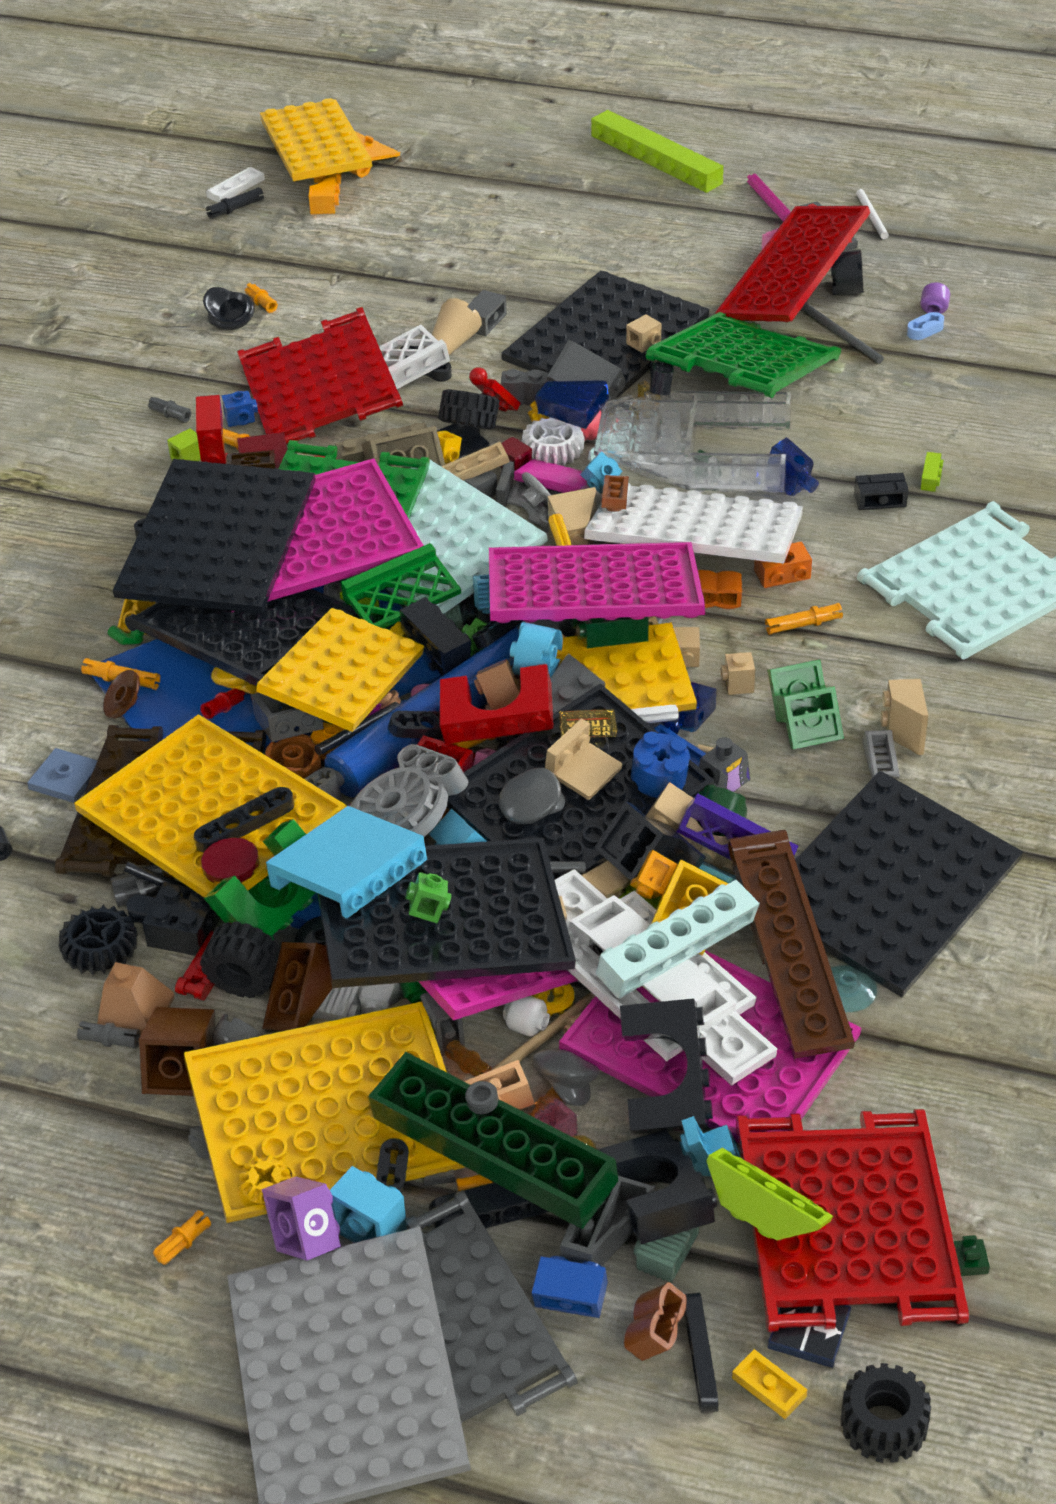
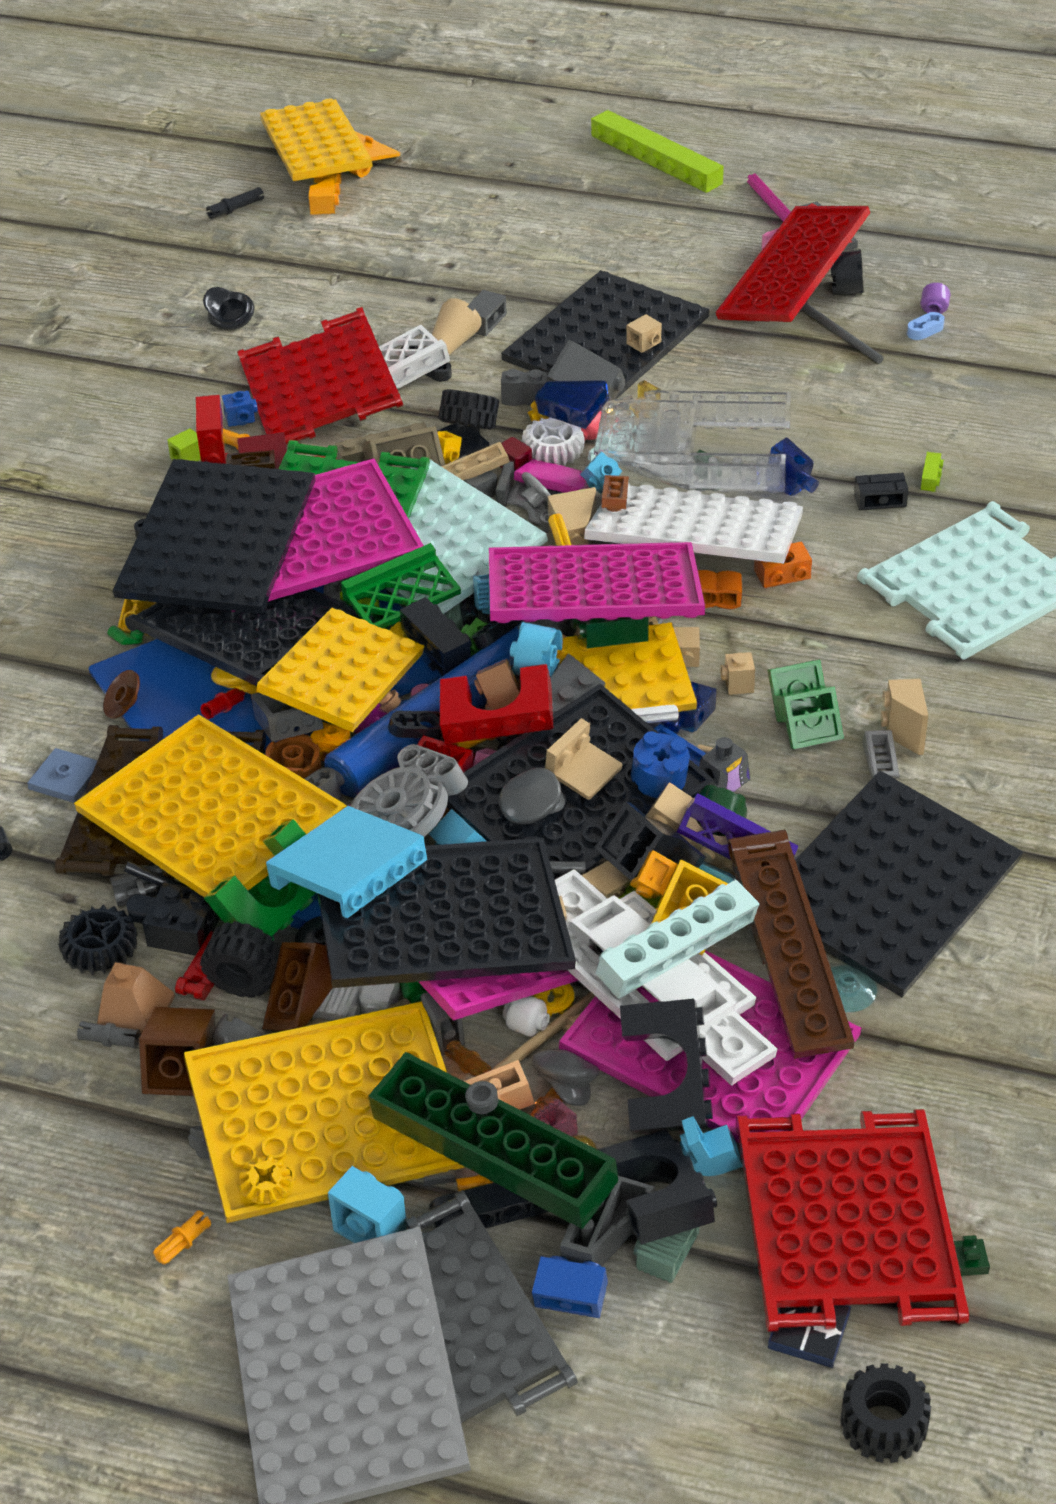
light orange pin [81,658,160,690] -> none
dark grey axle [148,397,192,423] -> none
black beam [194,787,295,853] -> none
dark red tile [201,838,260,883] -> none
white tile [206,167,265,203] -> none
light orange axle [245,283,278,313] -> none
medium lavender brick [262,1176,341,1260] -> none
black bar [314,702,399,755] -> none
black beam [376,1138,409,1194] -> none
bright green brick [405,872,451,923] -> none
red plate [469,367,521,412] -> none
clear yellow tile [559,709,617,737] -> none
dark orange brick [624,1282,686,1361] -> none
green plate [646,312,841,398] -> none
black beam [650,344,674,396] -> none
black beam [684,1292,719,1413] -> none
lime wedge [706,1148,833,1240] -> none
yellow plate [732,1349,808,1419] -> none
light orange pin [765,603,843,635] -> none
white bar [856,189,889,239] -> none

